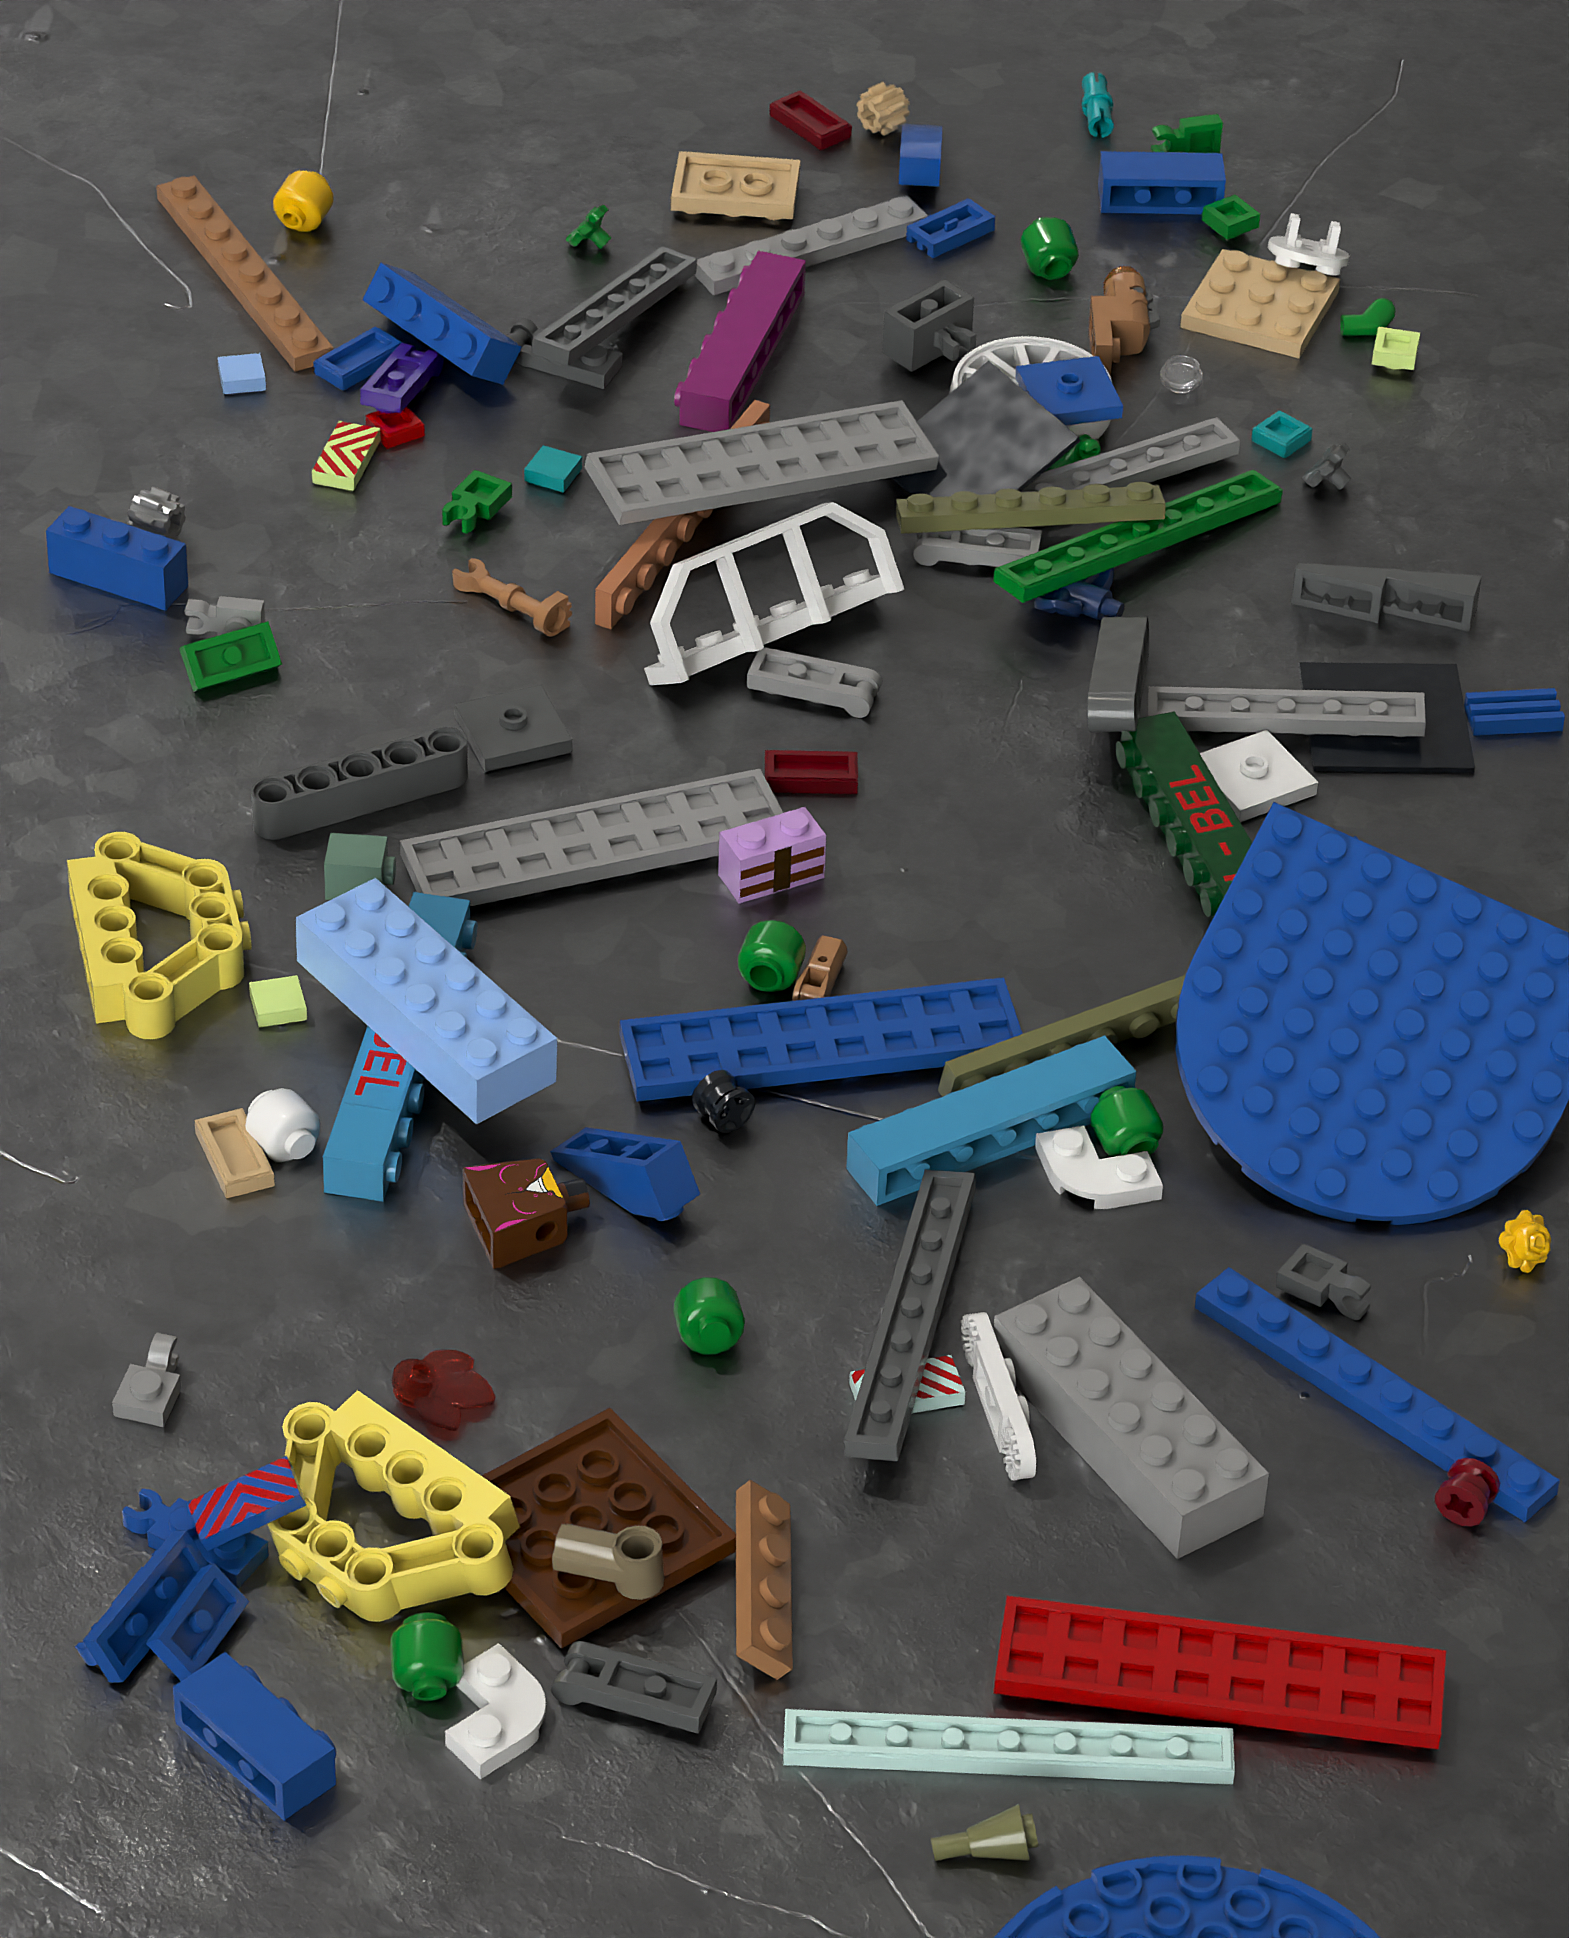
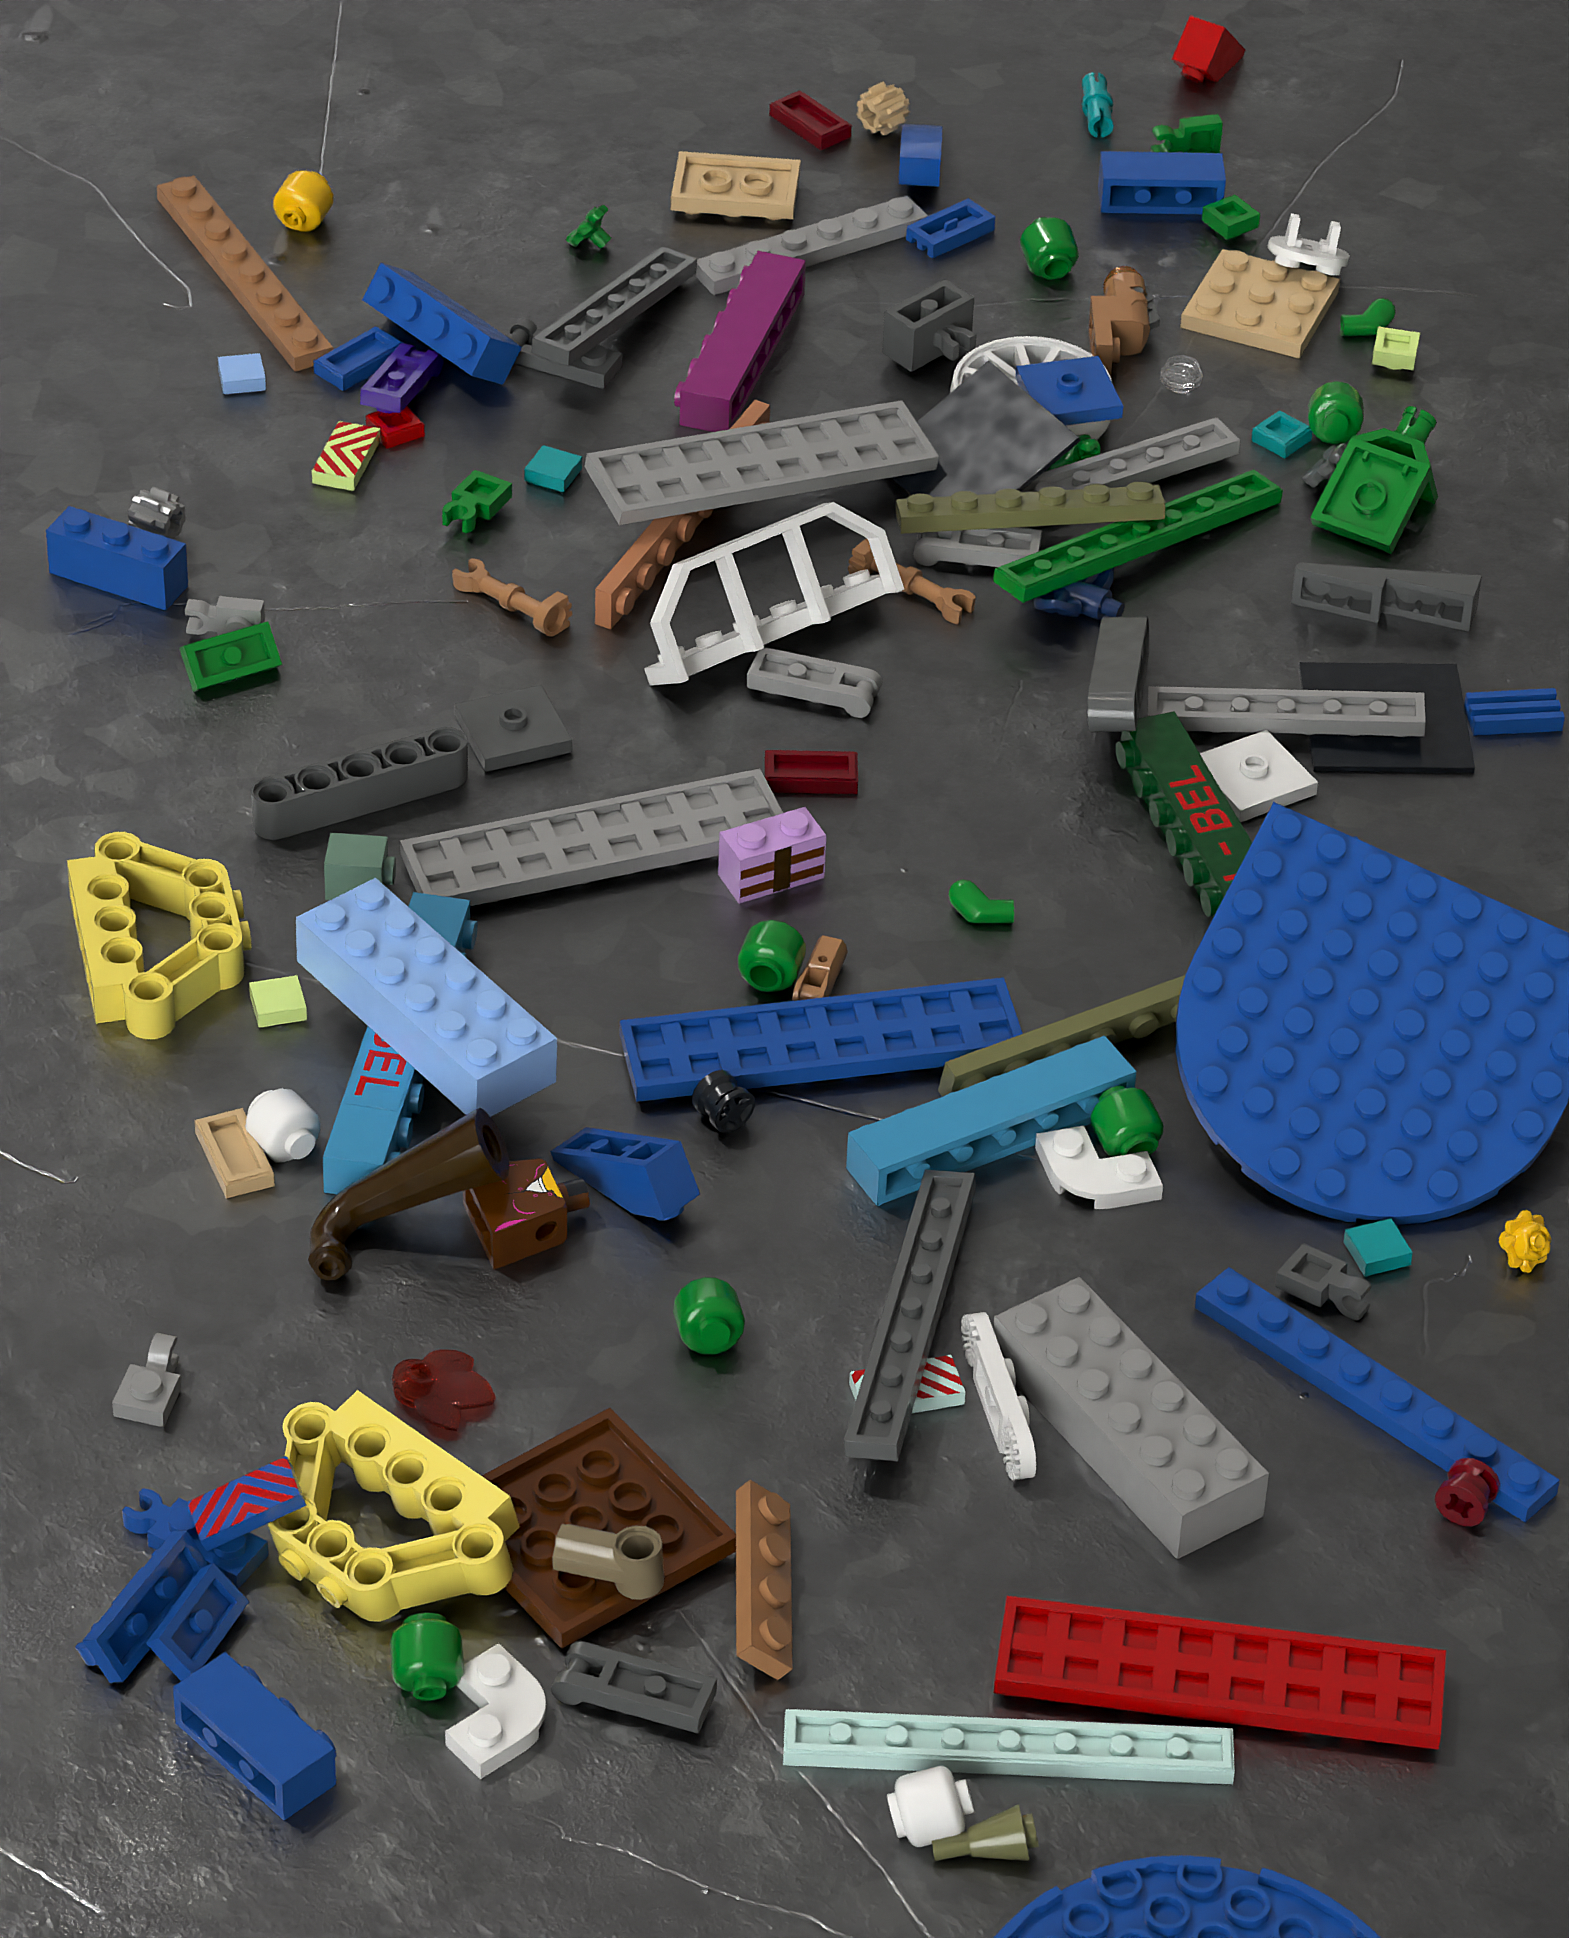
none -> dark brown animal [308,1108,510,1280]
none -> medium nougat piece [848,538,976,624]
none -> white head [887,1766,974,1847]
none -> green arm [948,879,1014,923]
none -> red slope [1172,16,1246,83]
none -> green head [1308,381,1364,445]
none -> green plate [1310,406,1438,554]
none -> teal tile [1343,1218,1413,1277]

